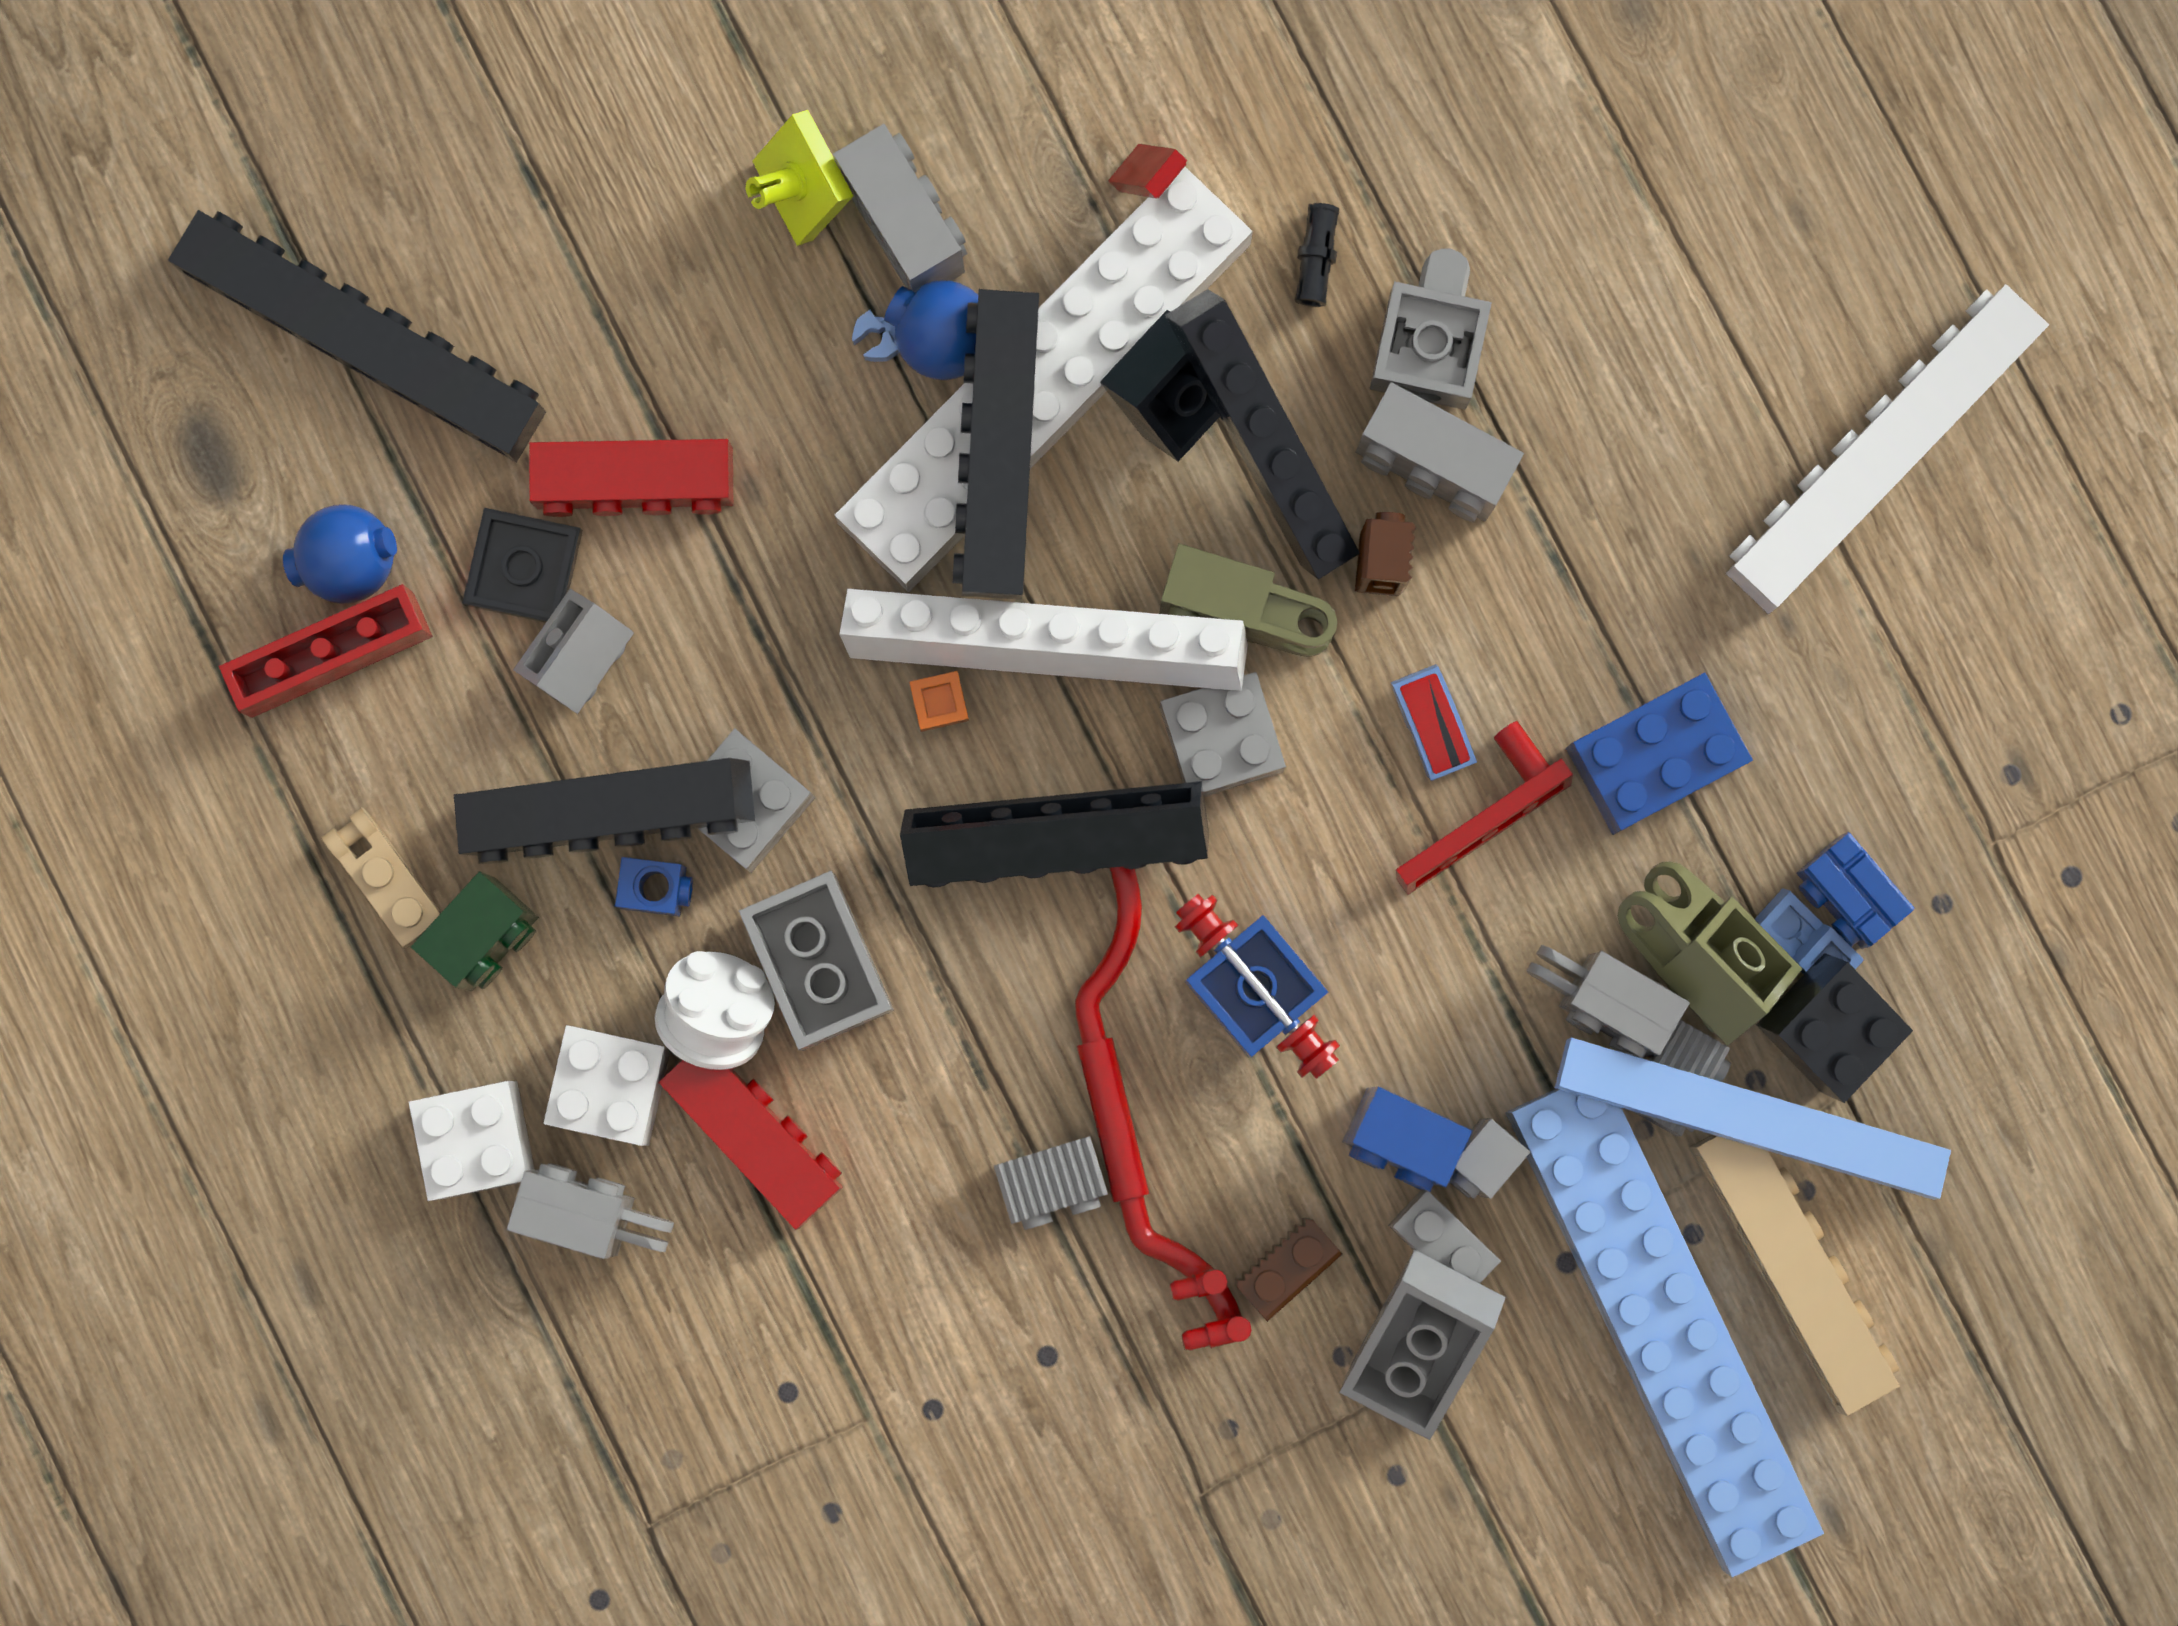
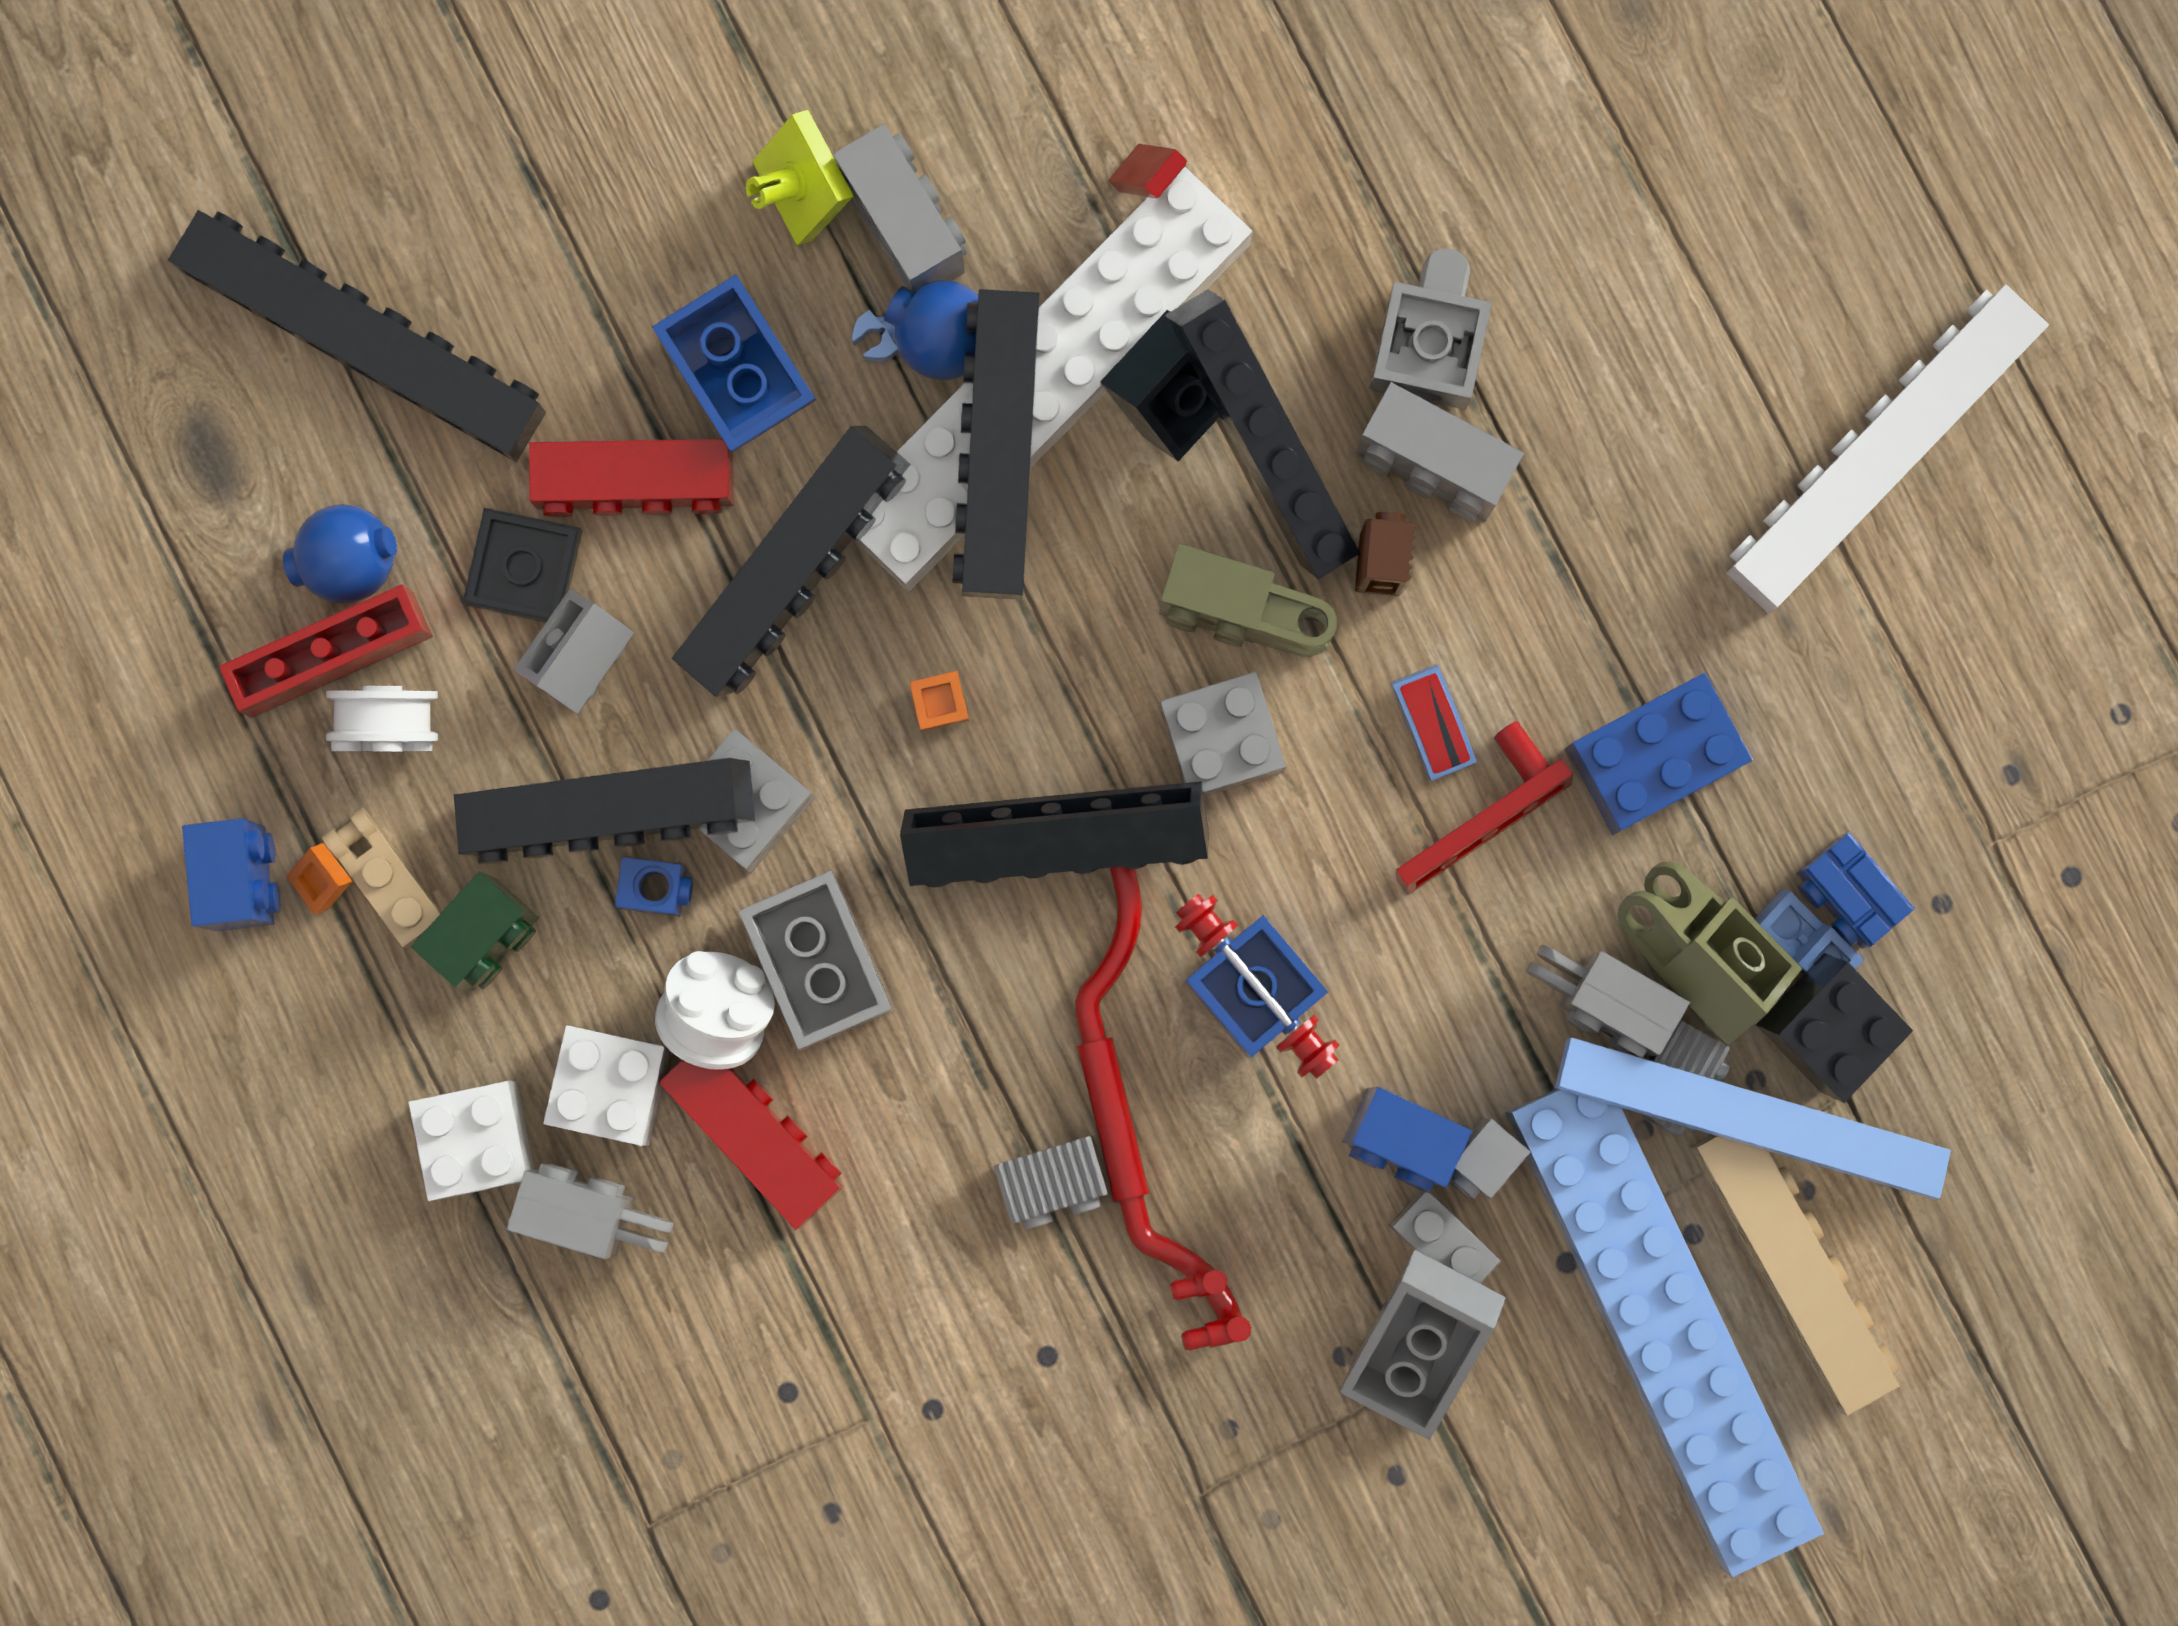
white brick [839,589,1248,691] -> none
reddish brown brick [1235,1218,1343,1322] -> none
black pin [1295,203,1340,307] -> none
none -> blue brick [182,818,280,931]
none -> orange plate [286,843,353,915]
none -> white wheel [326,686,438,751]
none -> blue slope [652,275,816,453]
none -> black brick [671,426,911,697]

